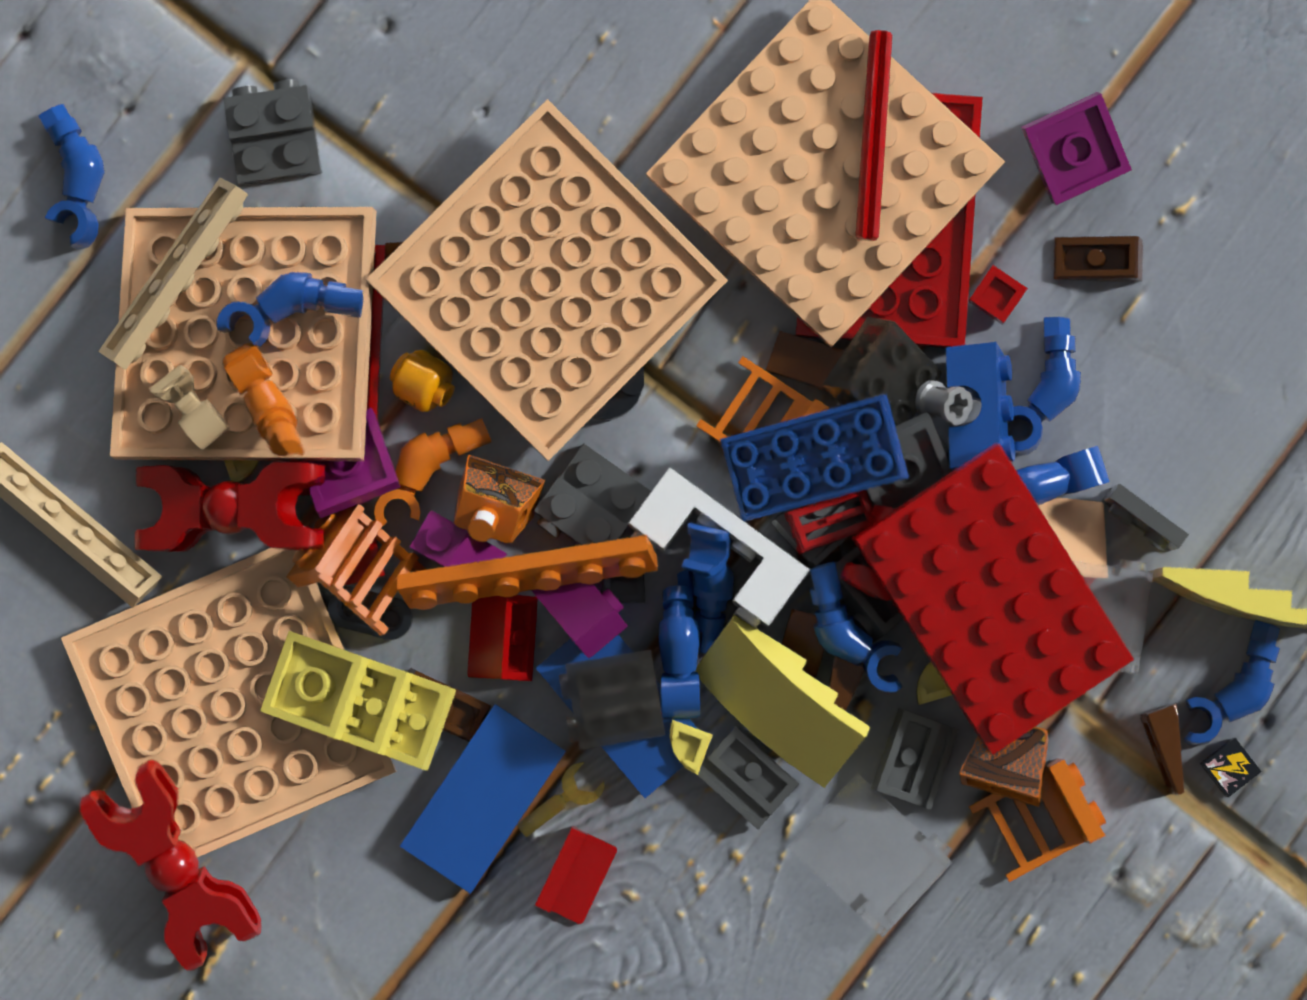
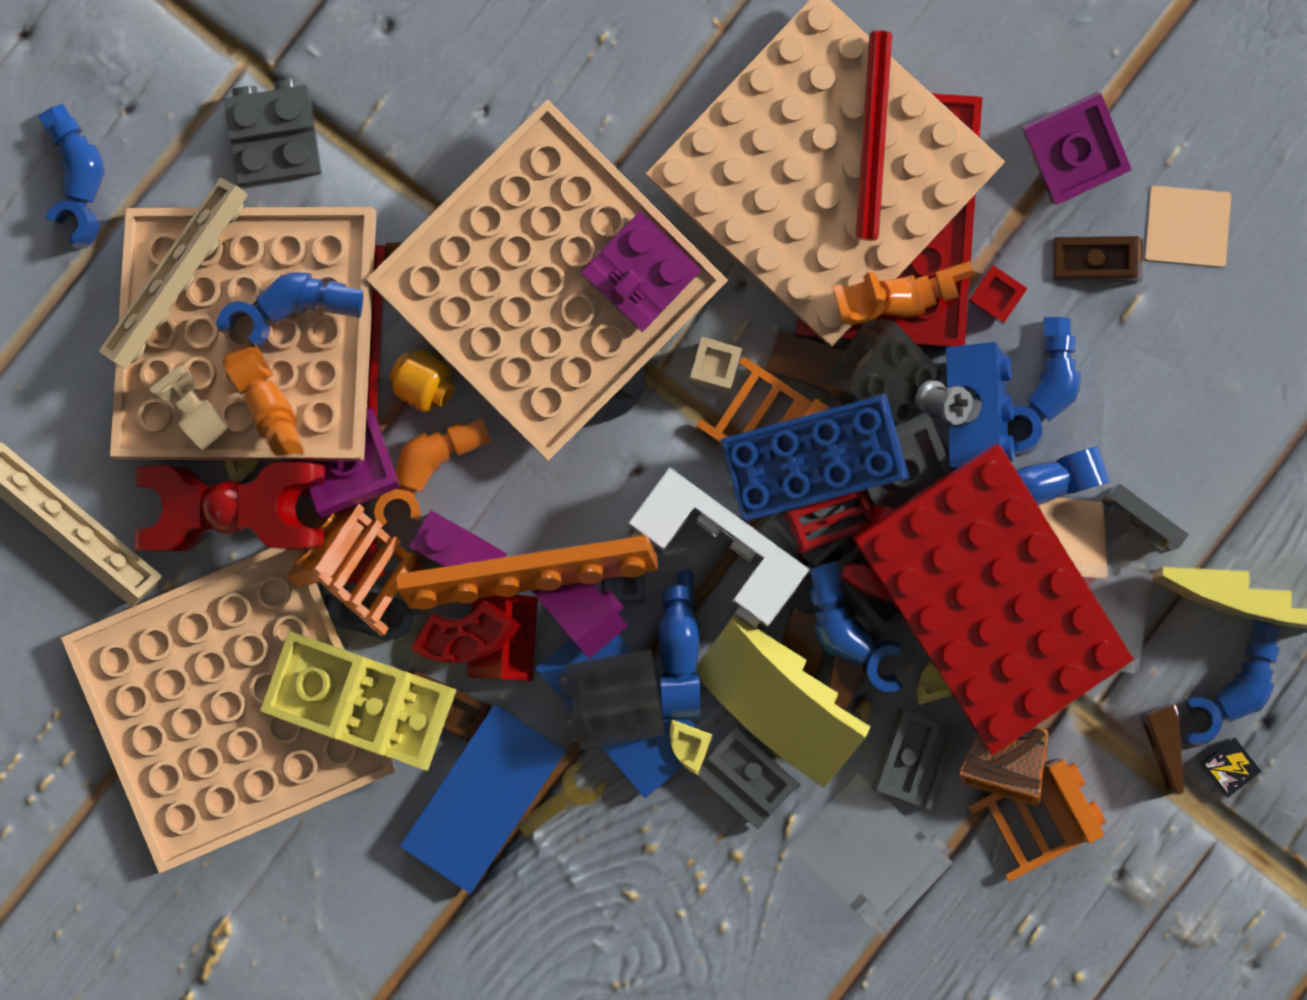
red piece [80,760,262,971] -> none
orange torso [453,455,545,543] -> none
dark grey plate [534,443,652,547] -> none
red panel [535,826,617,924] -> none
blue piece [681,523,734,653] -> none
none -> red tile [410,601,521,663]
none -> magenta hinge [580,211,702,333]
none -> tan panel [689,337,742,394]
none -> orange piece [831,261,975,324]
none -> light nougat sticker [1145,186,1231,267]

